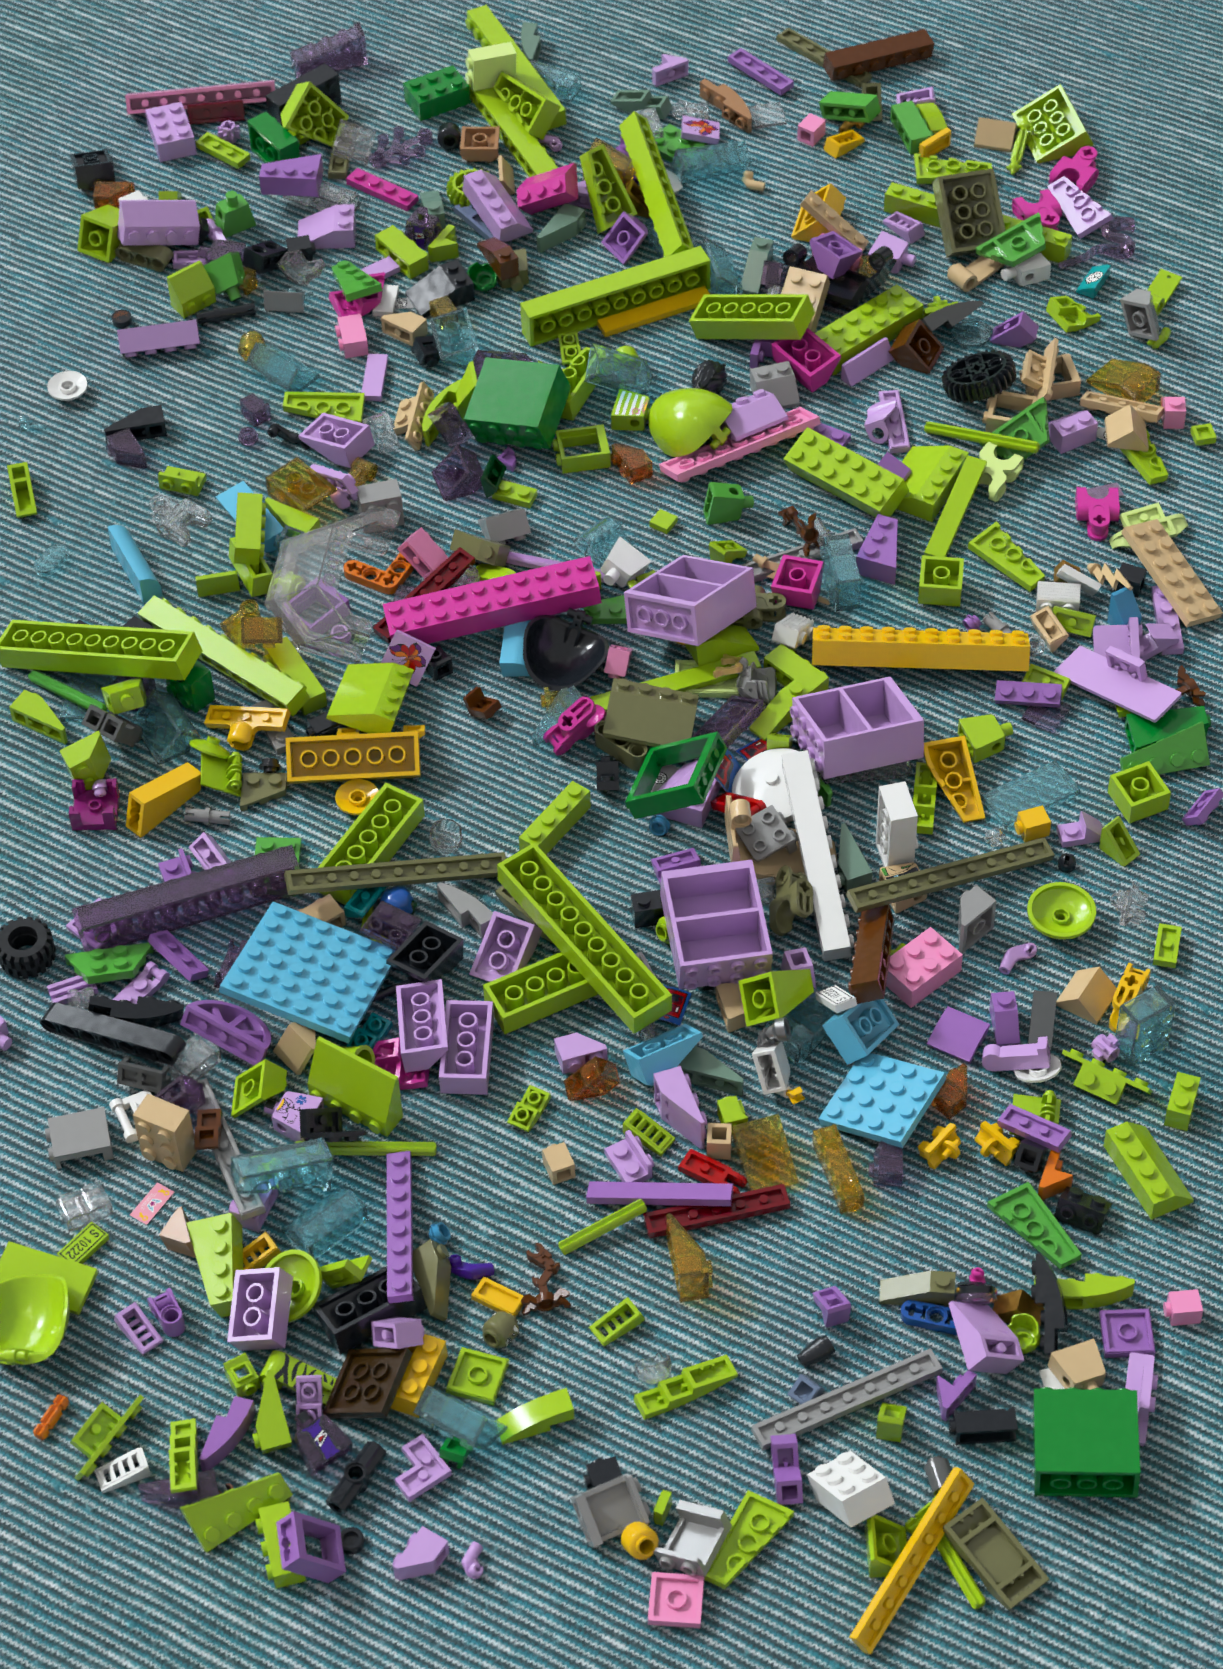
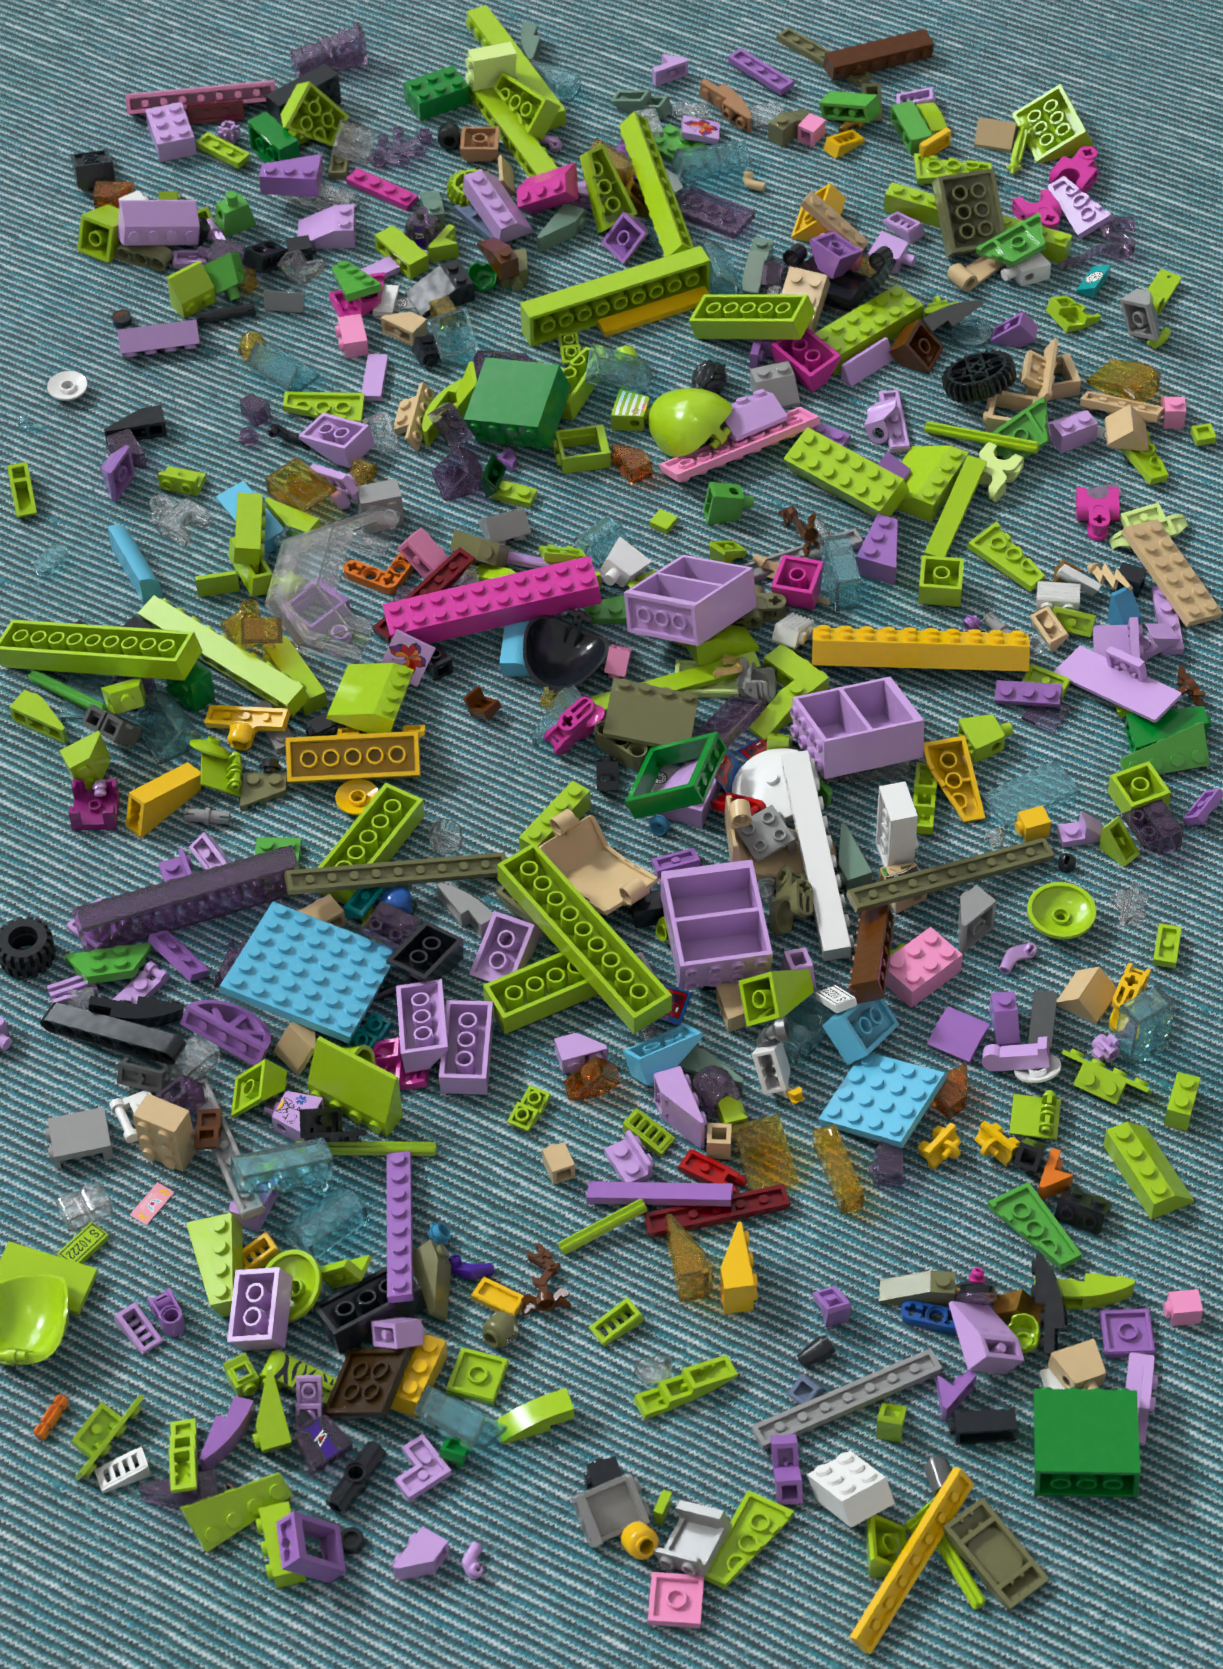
slope [159,1207,196,1258] -> none
medium lavender plate [997,1104,1072,1153] -> none
none -> medium lavender slope [101,445,135,502]
none -> lime plate [539,544,586,565]
none -> tan panel [539,809,659,915]
none -> clear purple plate [677,185,755,239]
none -> clear purple hair [691,1065,740,1118]
none -> yellow slope [720,1222,758,1315]
none -> olive slope [768,109,819,148]
none -> clear purple slope [1122,799,1184,855]

